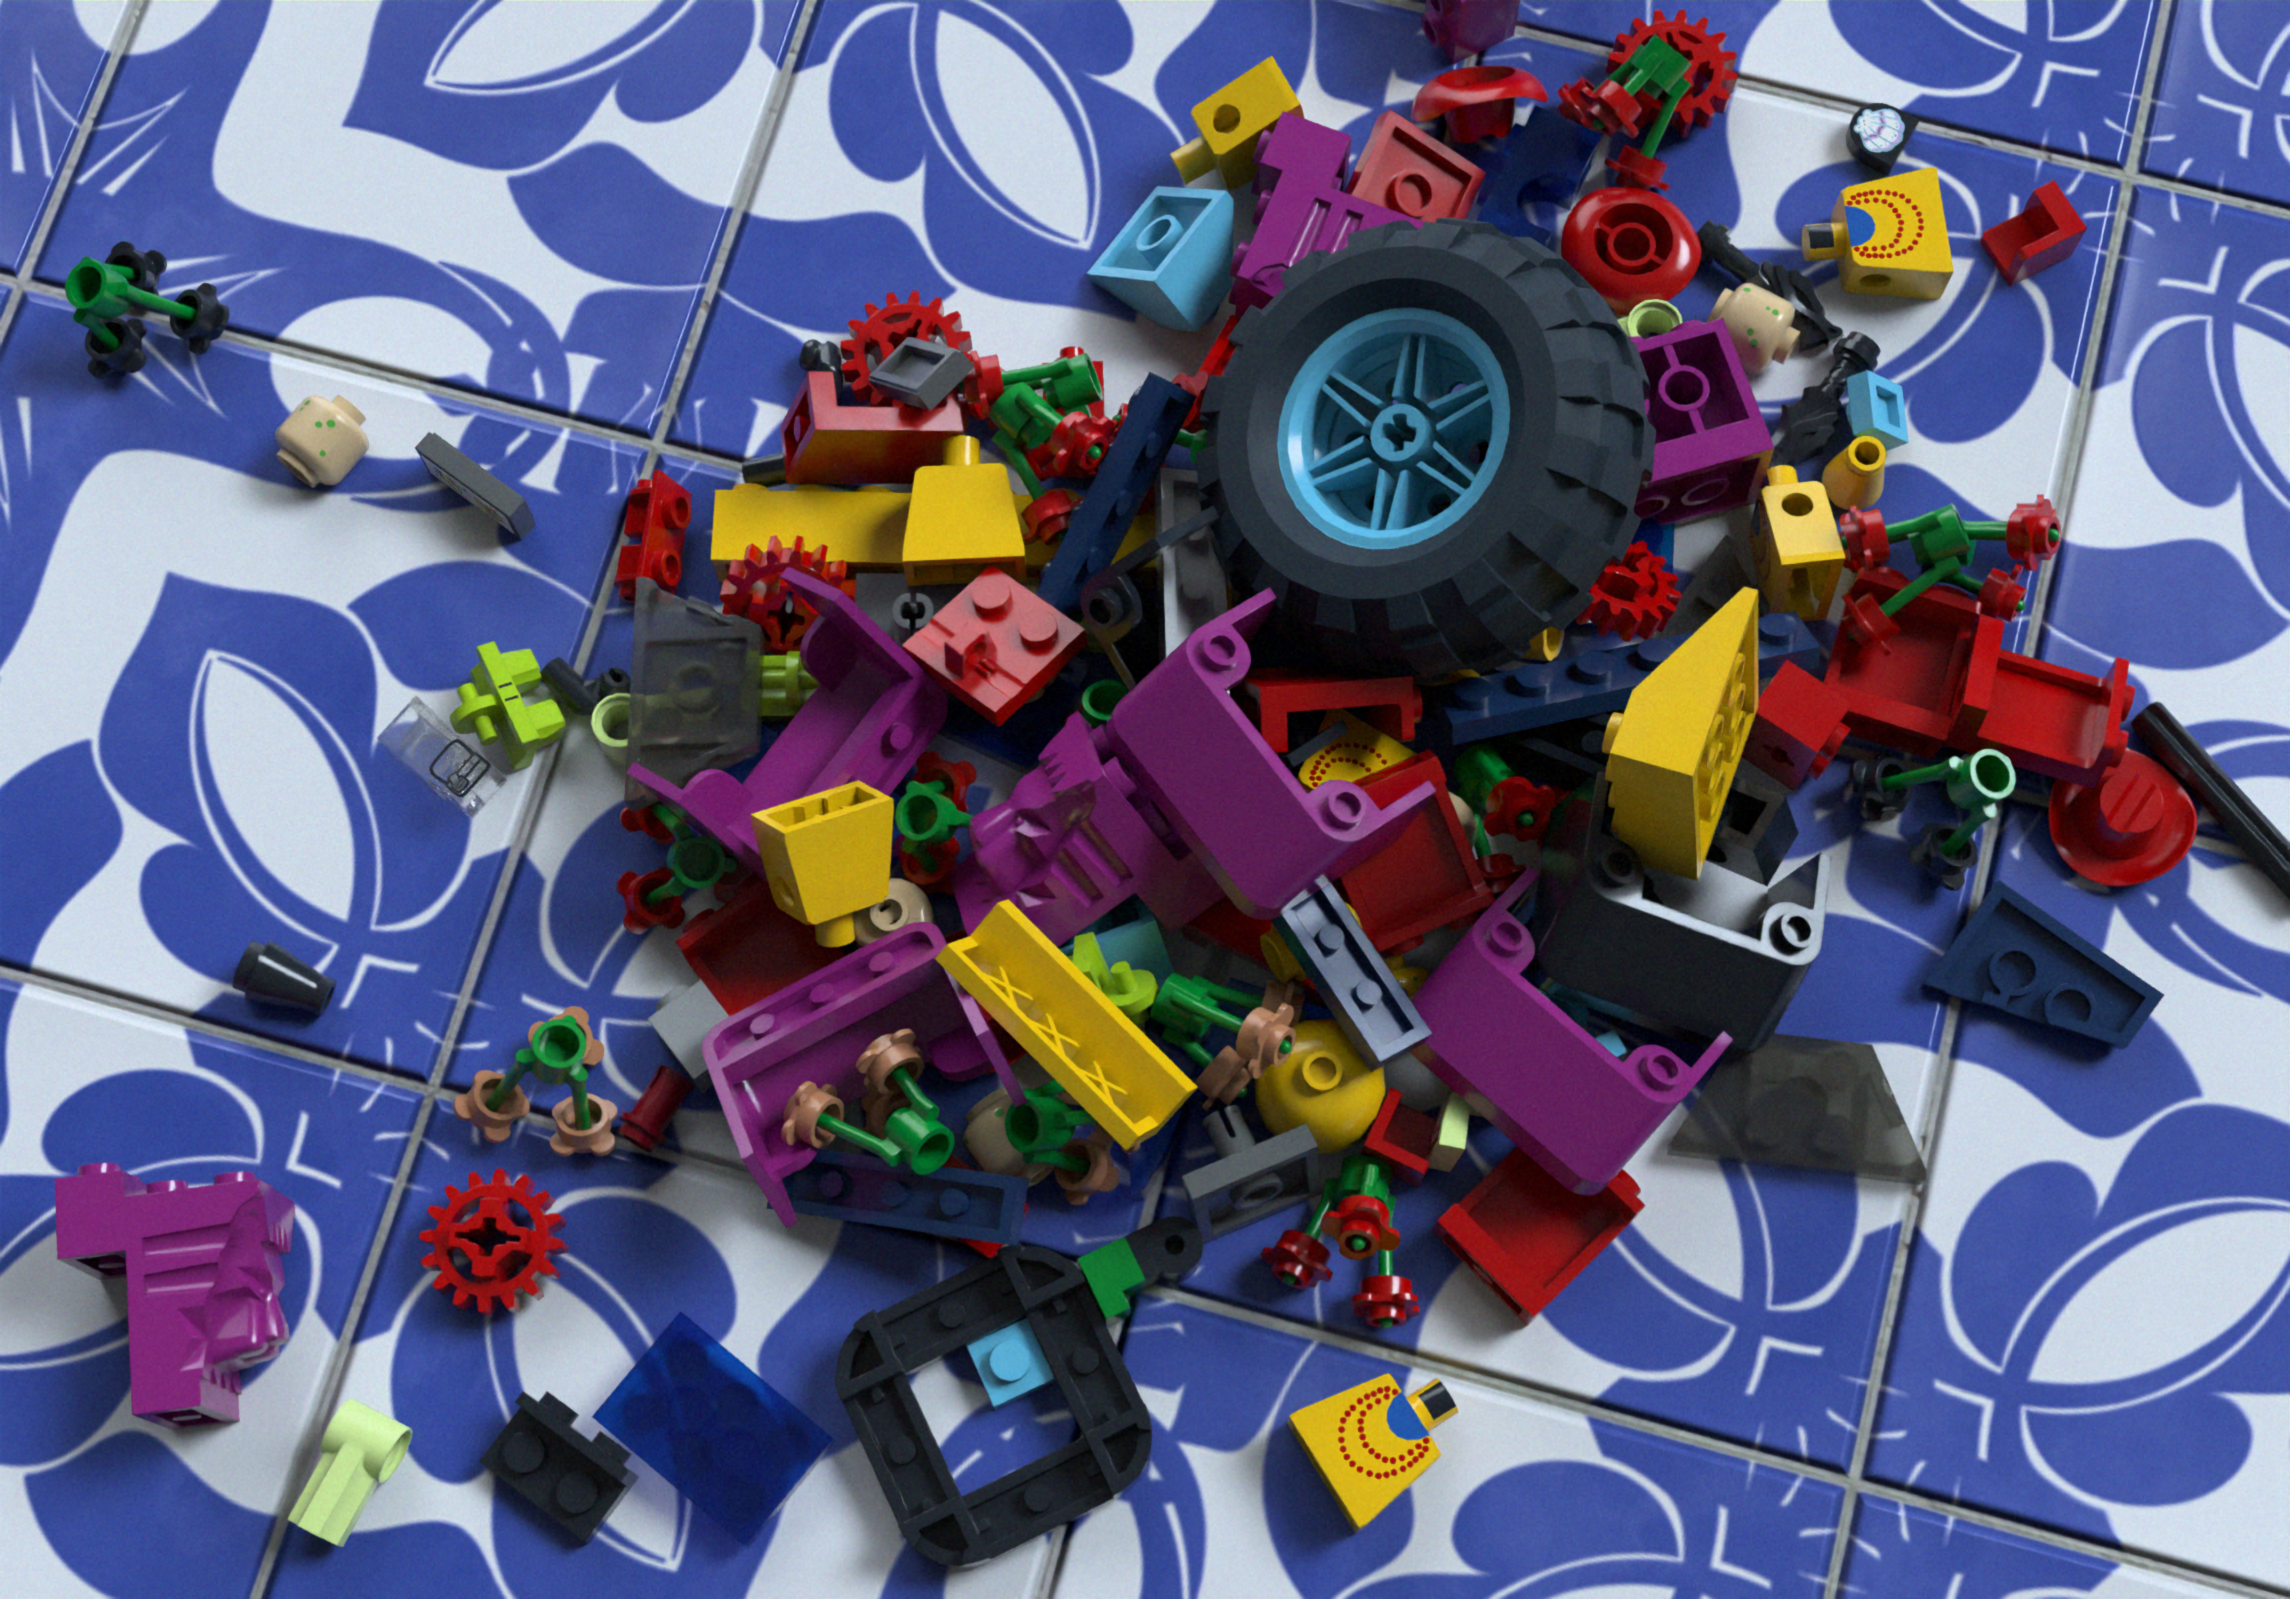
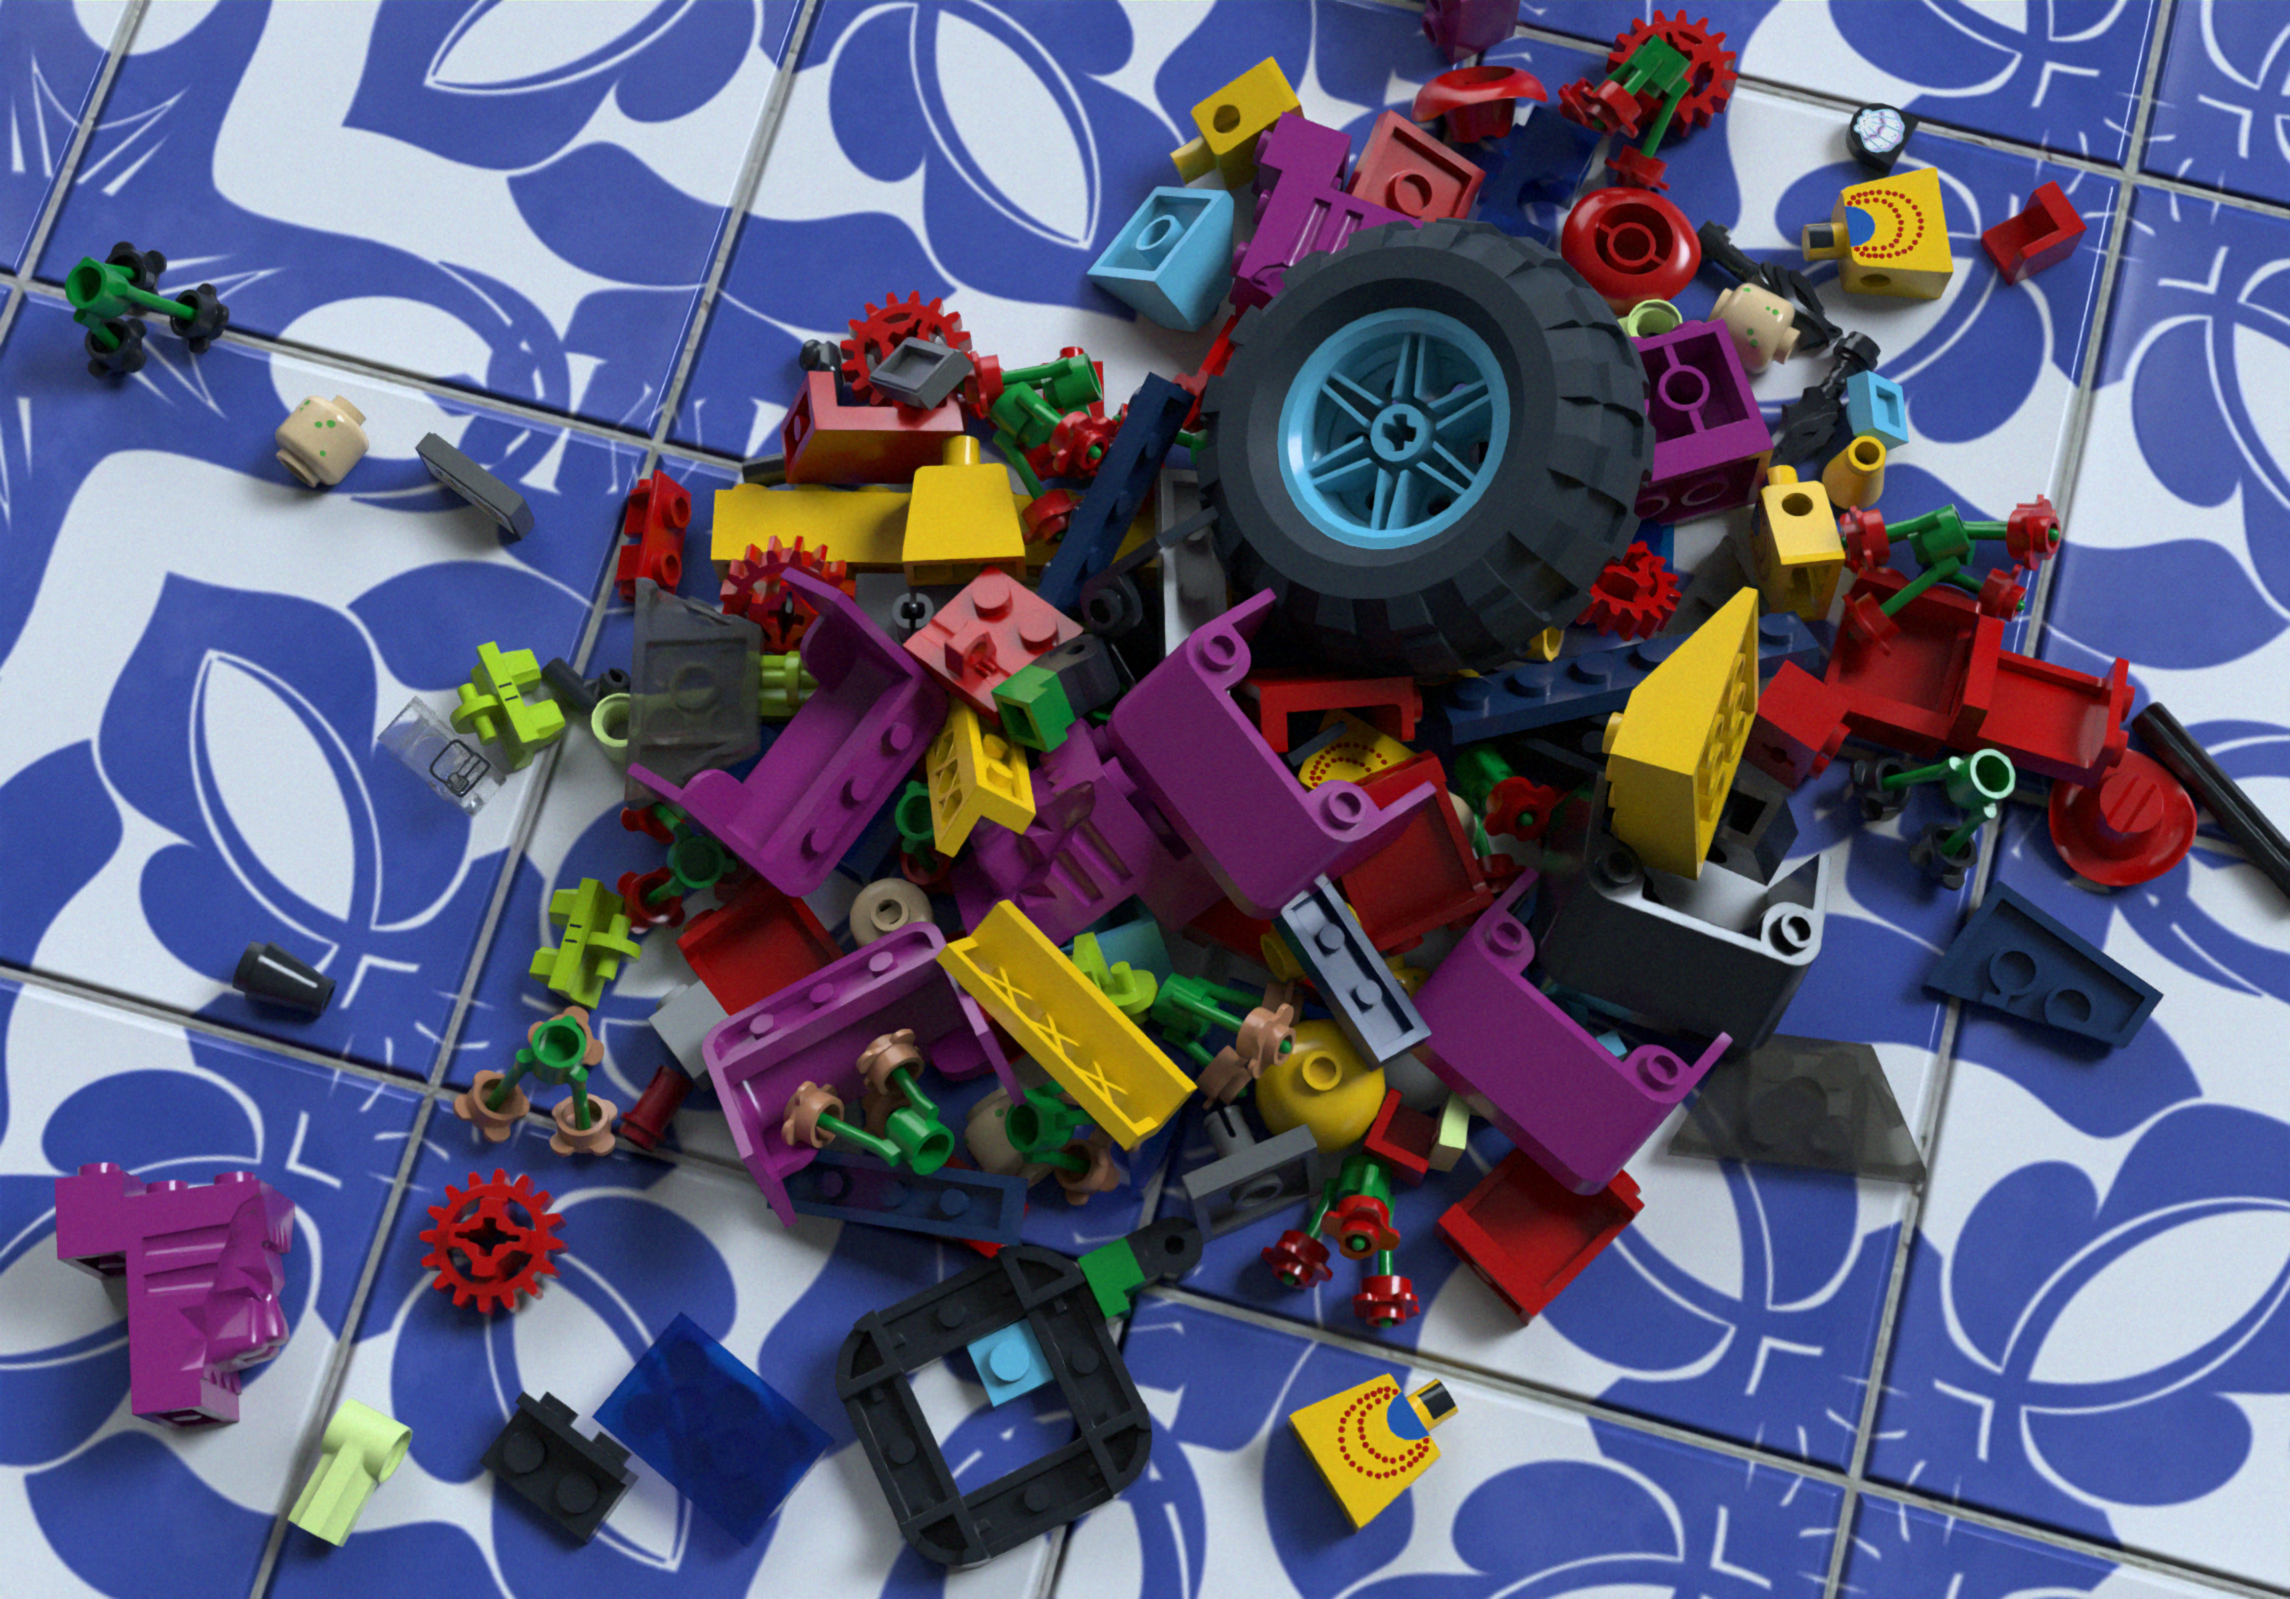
yellow torso [750,780,894,947] -> none
none -> lime hips [529,877,643,1010]
none -> yellow fence [925,693,1036,858]
none -> leg [990,634,1121,753]

